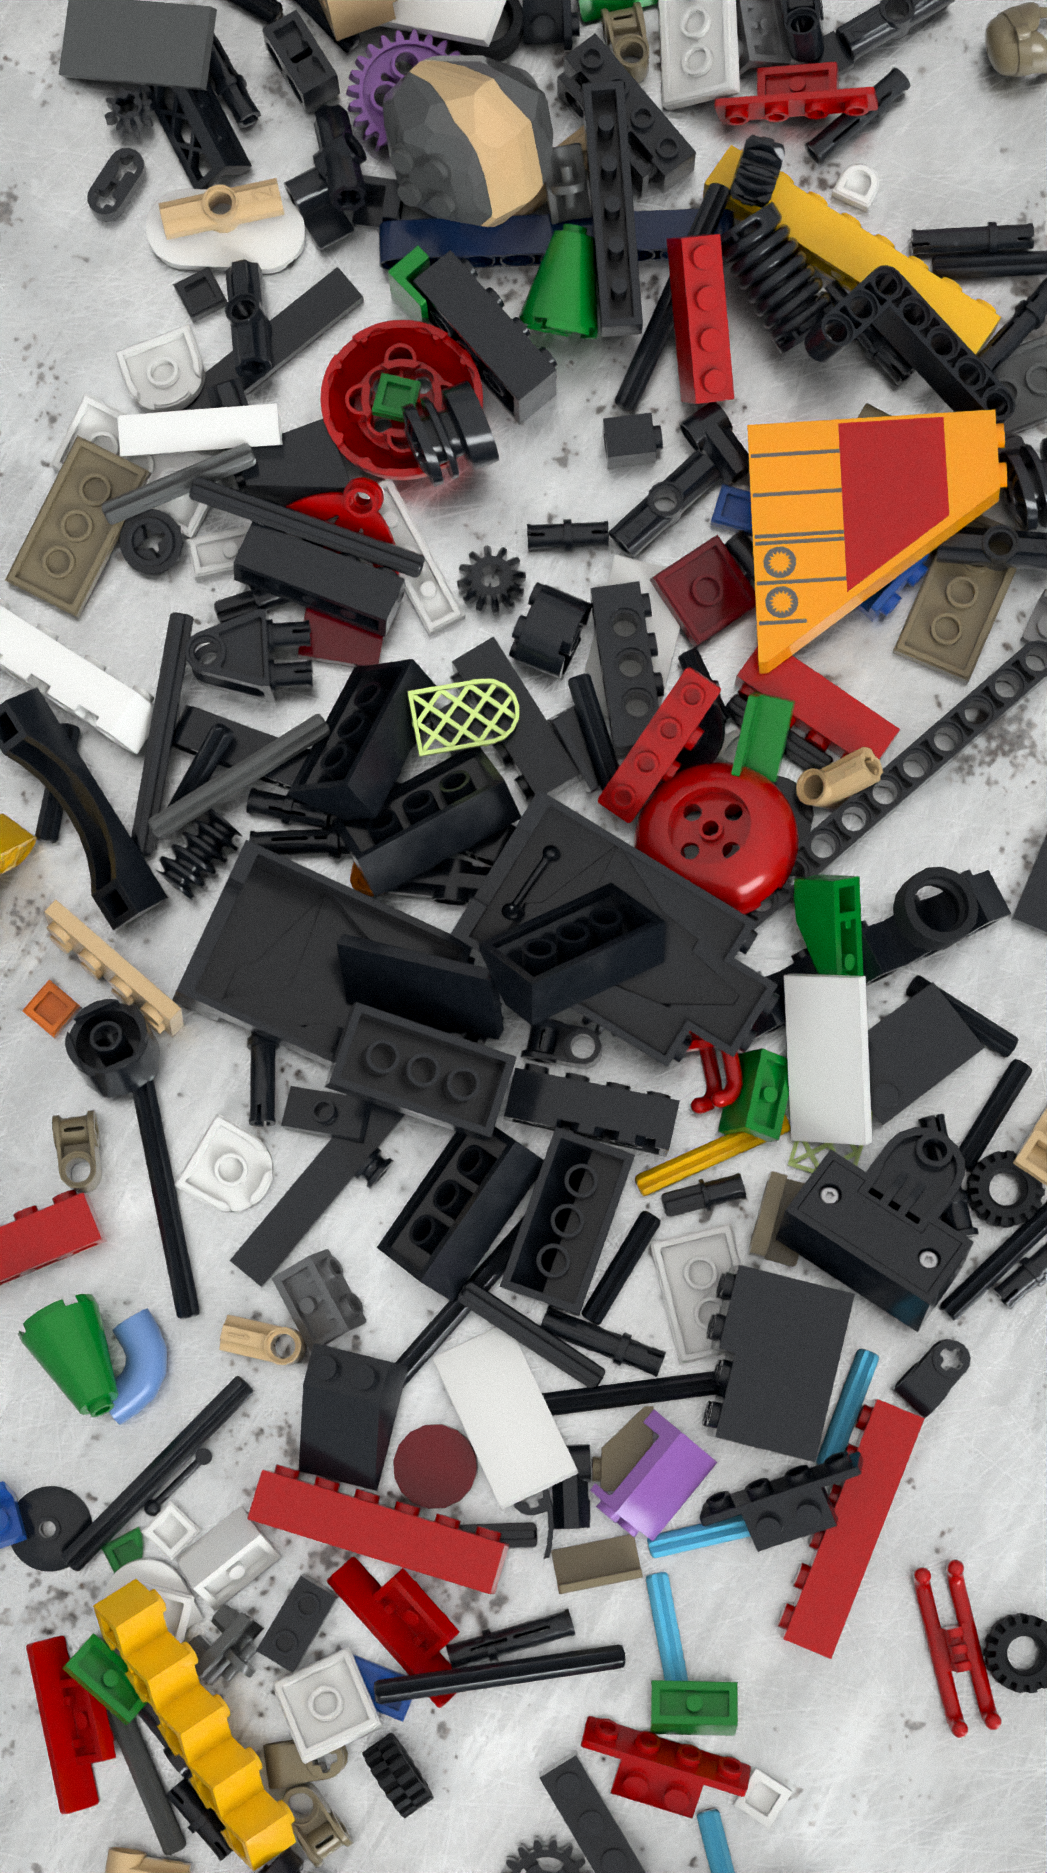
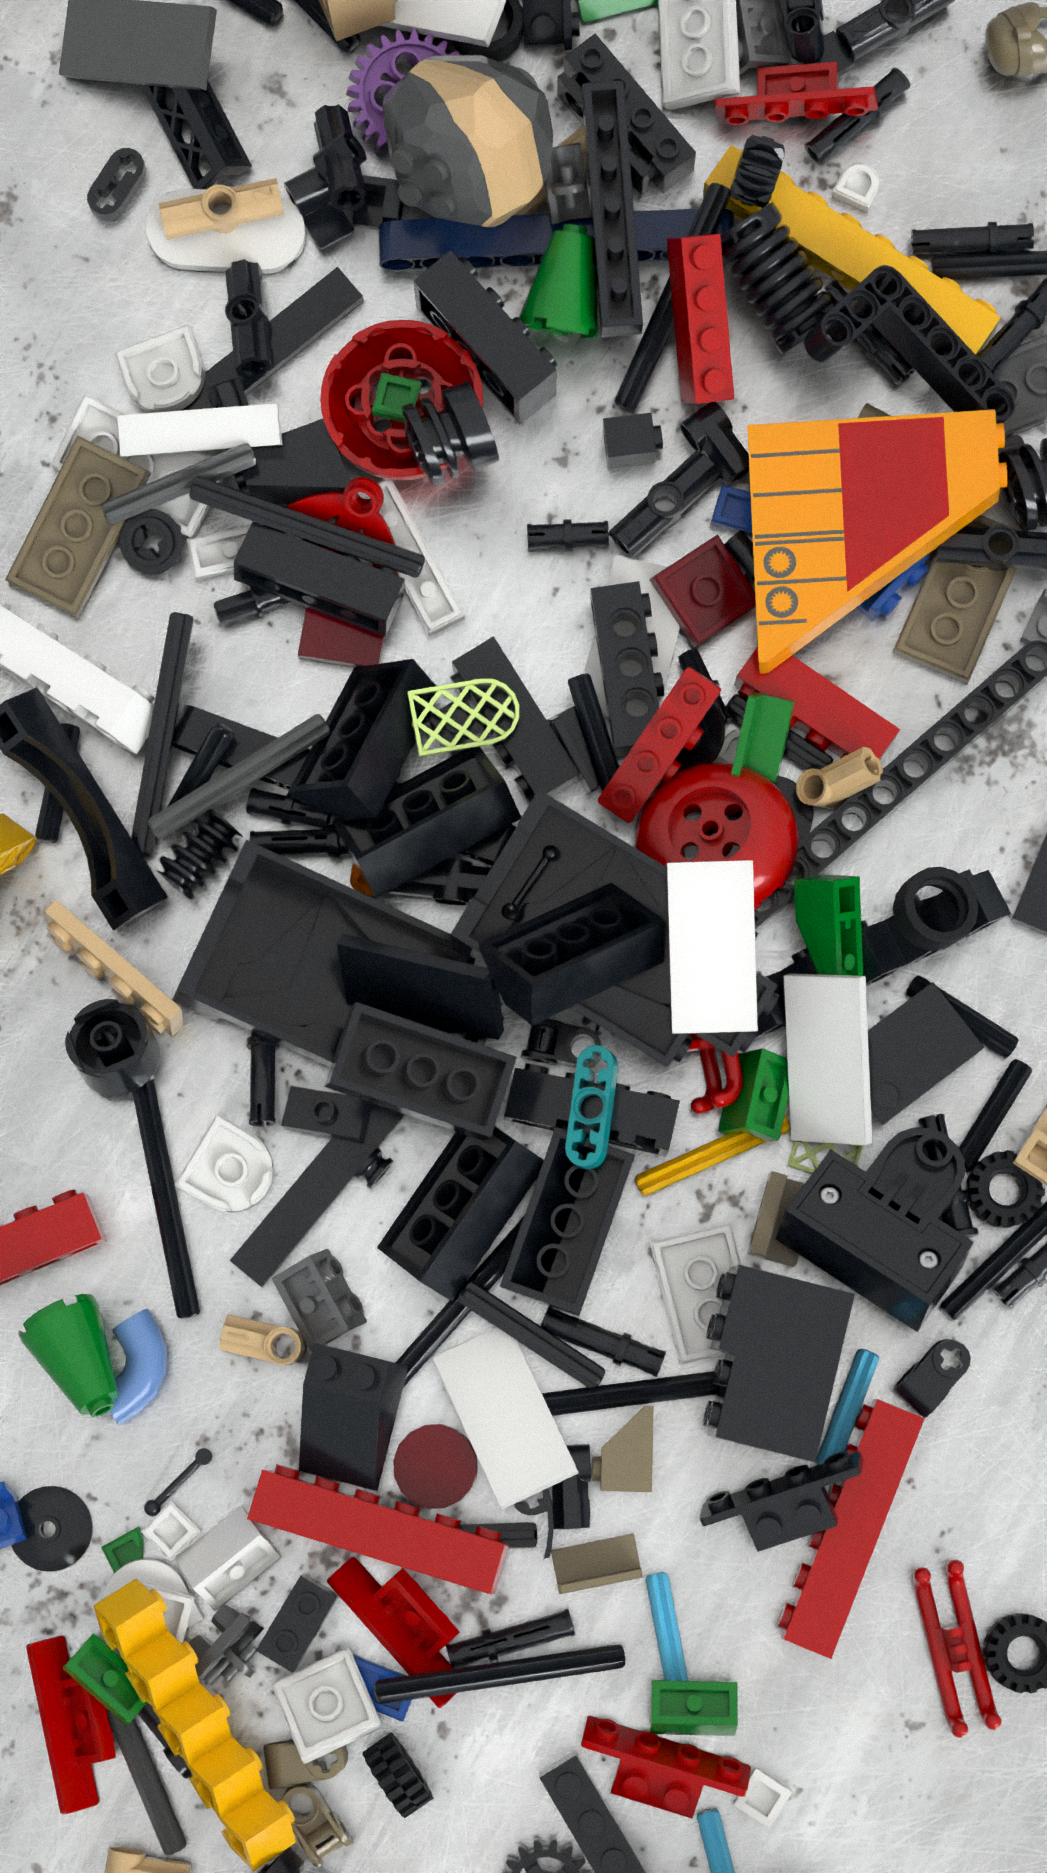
orange tile [22,980,82,1038] -> none
dark tan piece [52,1110,102,1193] -> none
black axle [62,1376,253,1572] -> none
black gear [104,86,154,139] -> none
black pin [165,1778,233,1861] -> none
black tile [173,267,227,323] -> none
black piece [185,609,314,702] -> none
black pin [209,33,261,128] -> none
black brick [262,10,340,113] -> none
green panel [388,246,430,324] -> none
black gear [457,545,526,616] -> none
black brick [509,582,592,679] -> none
black axle [582,1211,661,1325] -> none
medium lavender panel [590,1409,717,1541] -> none
dark tan piece [600,2,649,83] -> none
medium azure axle [647,1514,751,1558] -> none
black axle [661,1173,746,1217] -> none
none -> teal beam [565,1045,618,1169]
none -> white tile [667,860,758,1034]

